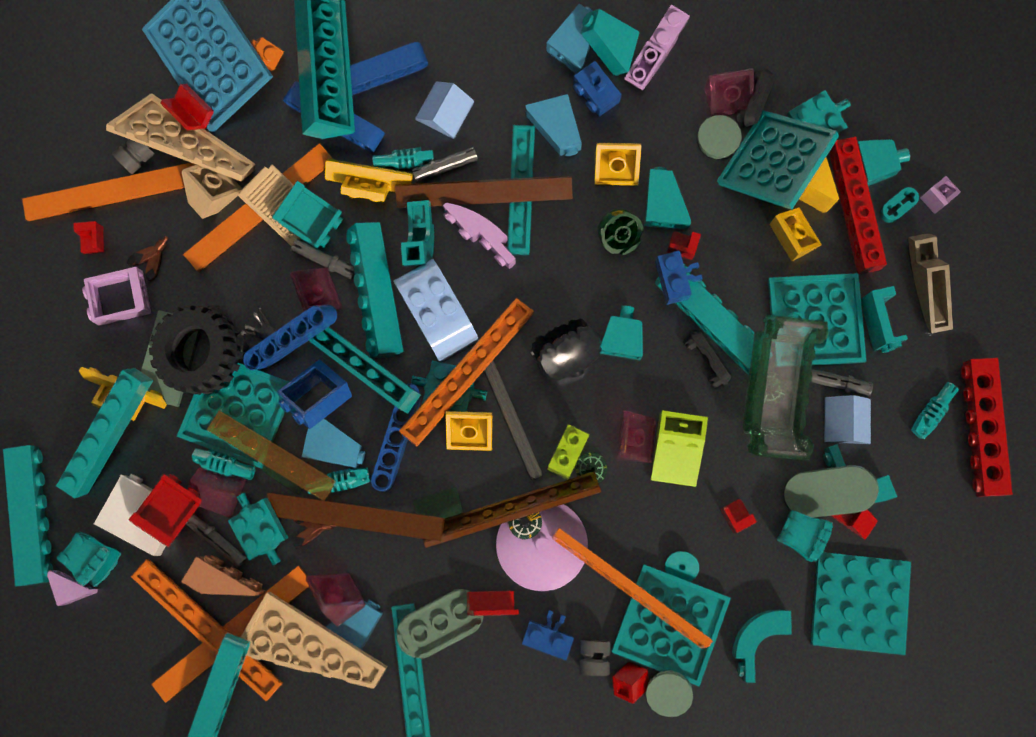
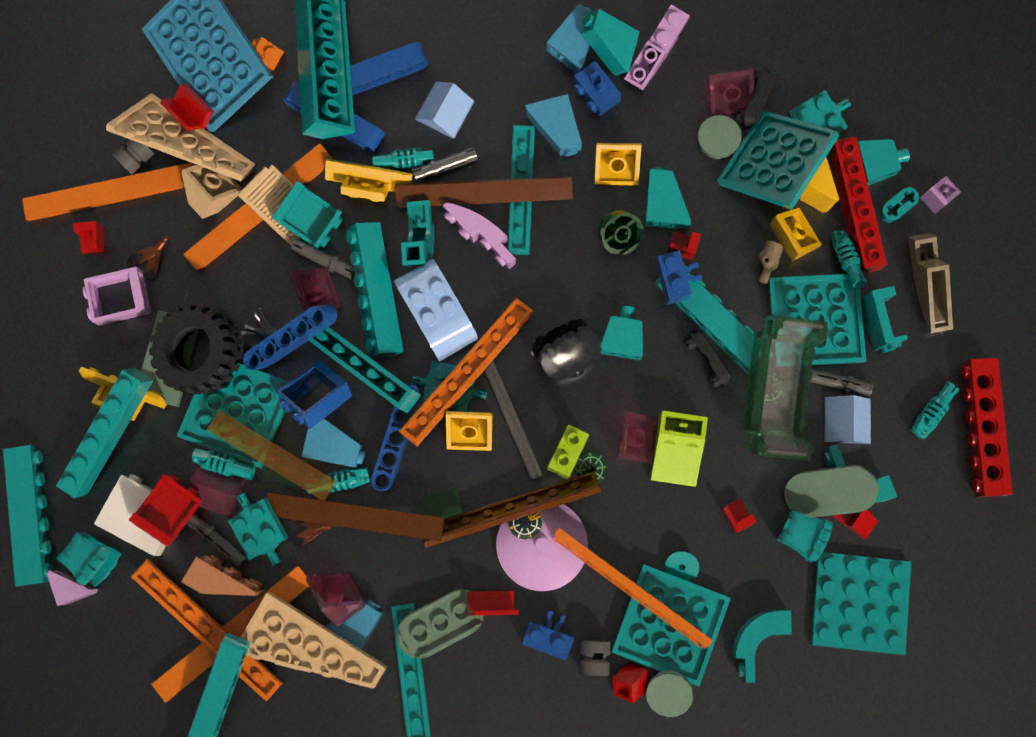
none -> dark tan piece [759,240,783,284]
none -> teal hinge [831,230,867,288]

